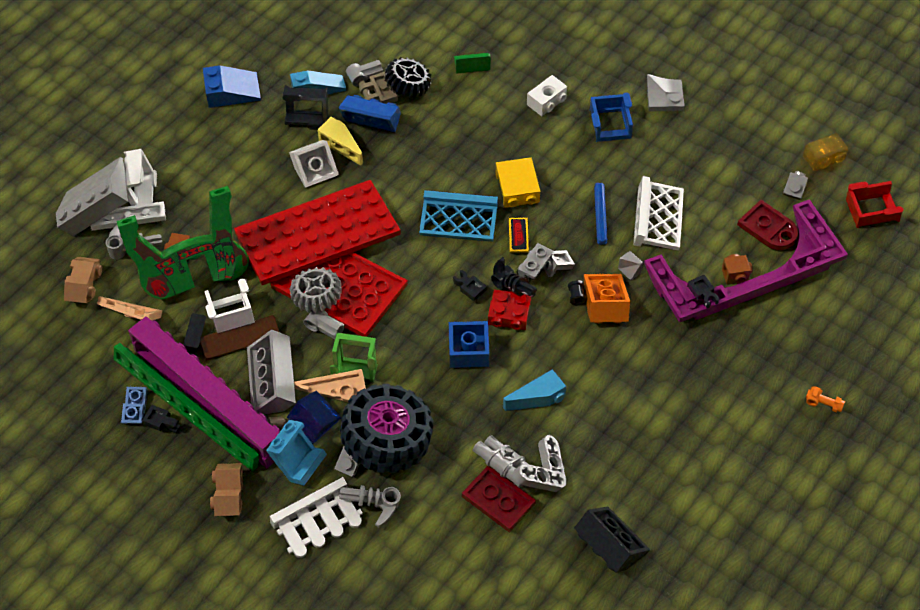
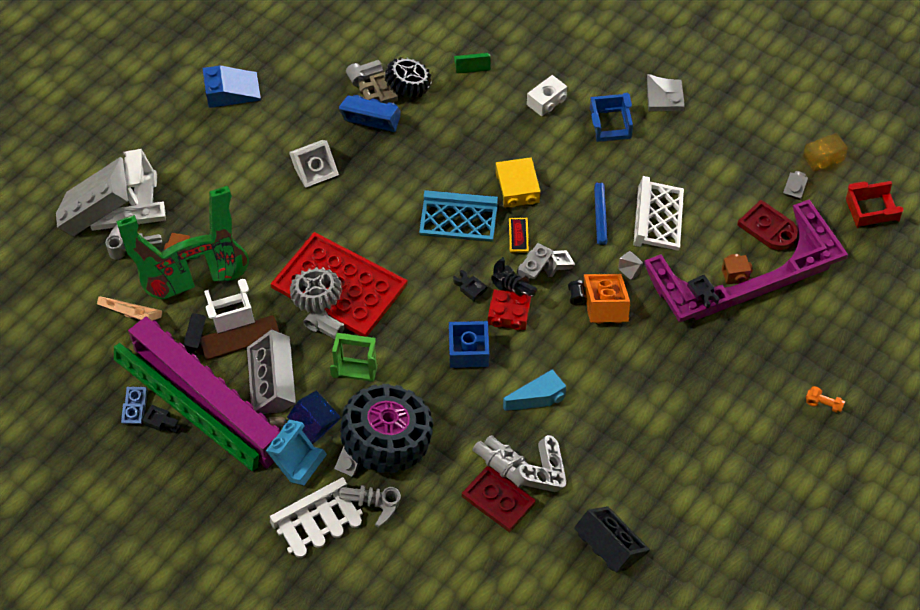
medium nougat brick [64,257,102,303] -> none
medium nougat brick [210,463,243,516] -> none
red plate [234,180,401,286] -> none
black piece [282,85,329,130] -> none
dark azure slope [290,71,346,94] -> none
light nougat wing [294,369,366,402] -> none
light yellow slope [318,117,363,166] -> none

